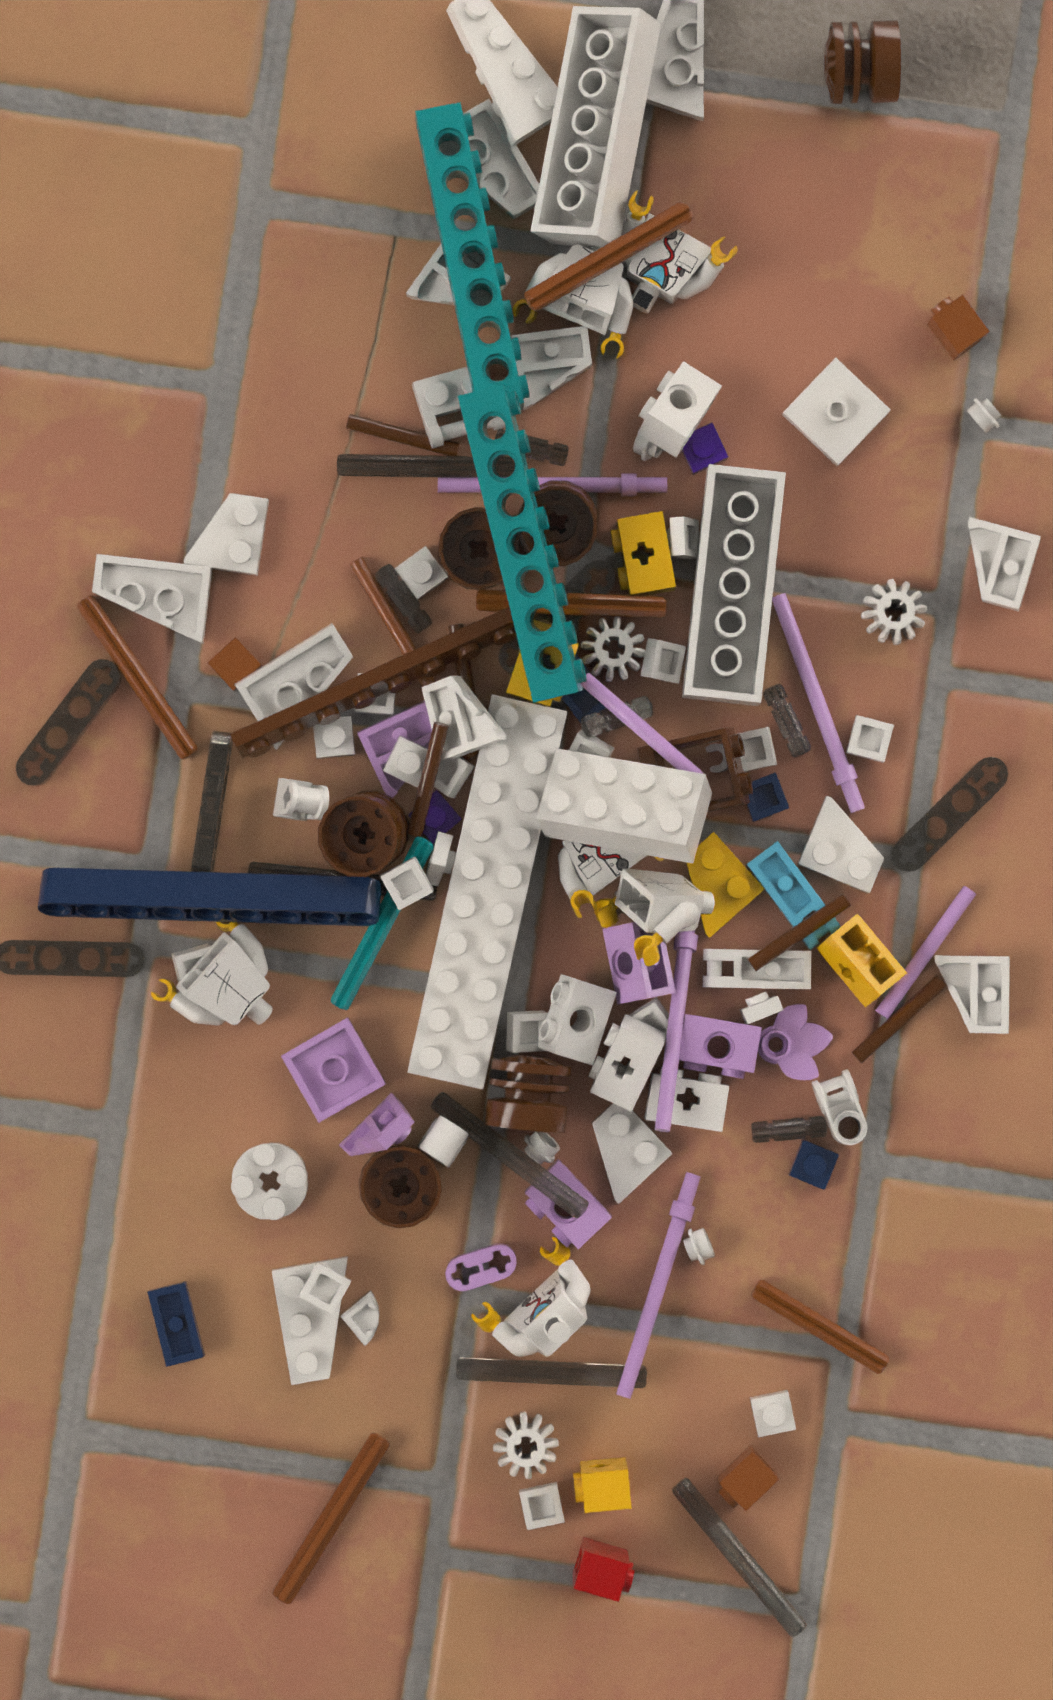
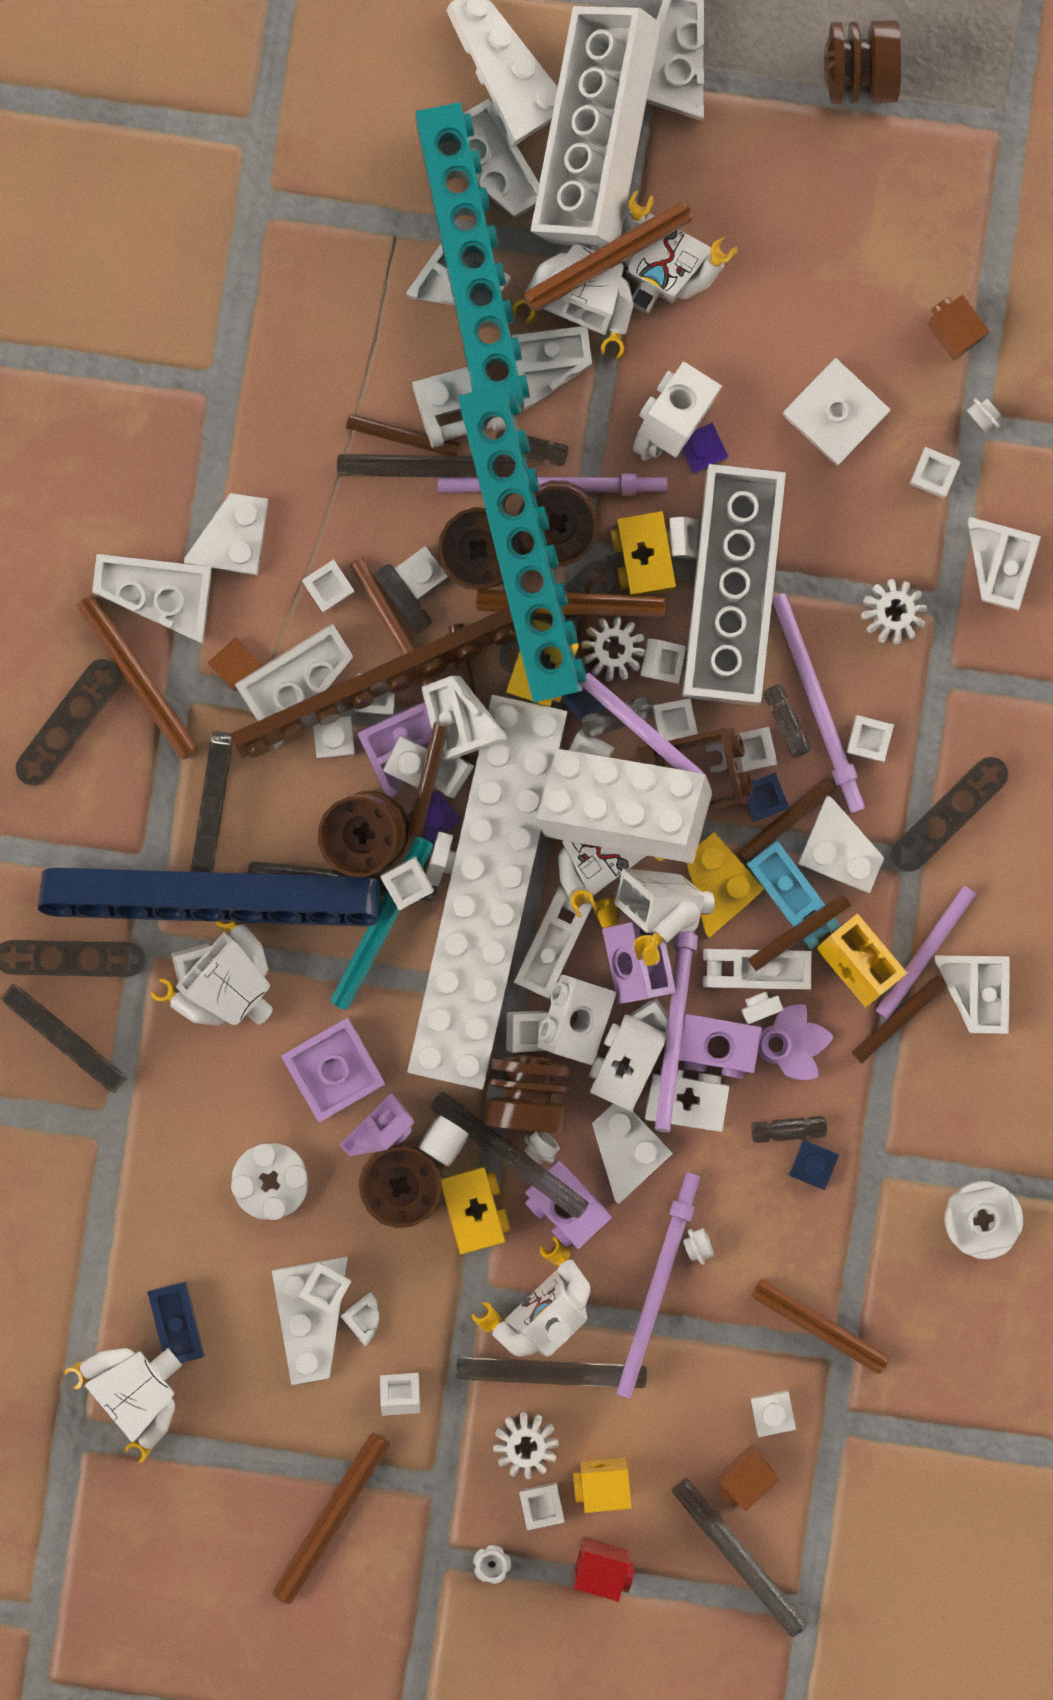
white piece [273,778,329,821] -> none
lavender beam [445,1243,517,1291] -> none
white piece [811,1069,868,1145] -> none
none -> clear smoke beam [0,983,127,1093]
none -> white torso [64,1348,183,1463]
none -> white plate [302,559,355,614]
none -> white plate [380,1373,421,1416]
none -> yellow brick [440,1165,511,1255]
none -> white plate [473,1545,511,1584]
none -> white plate [514,885,592,999]
none -> white plate [652,698,698,741]
none -> reddish brown bar [738,778,835,863]
none -> white plate [909,447,961,499]
none -> white plate [944,1181,1023,1259]

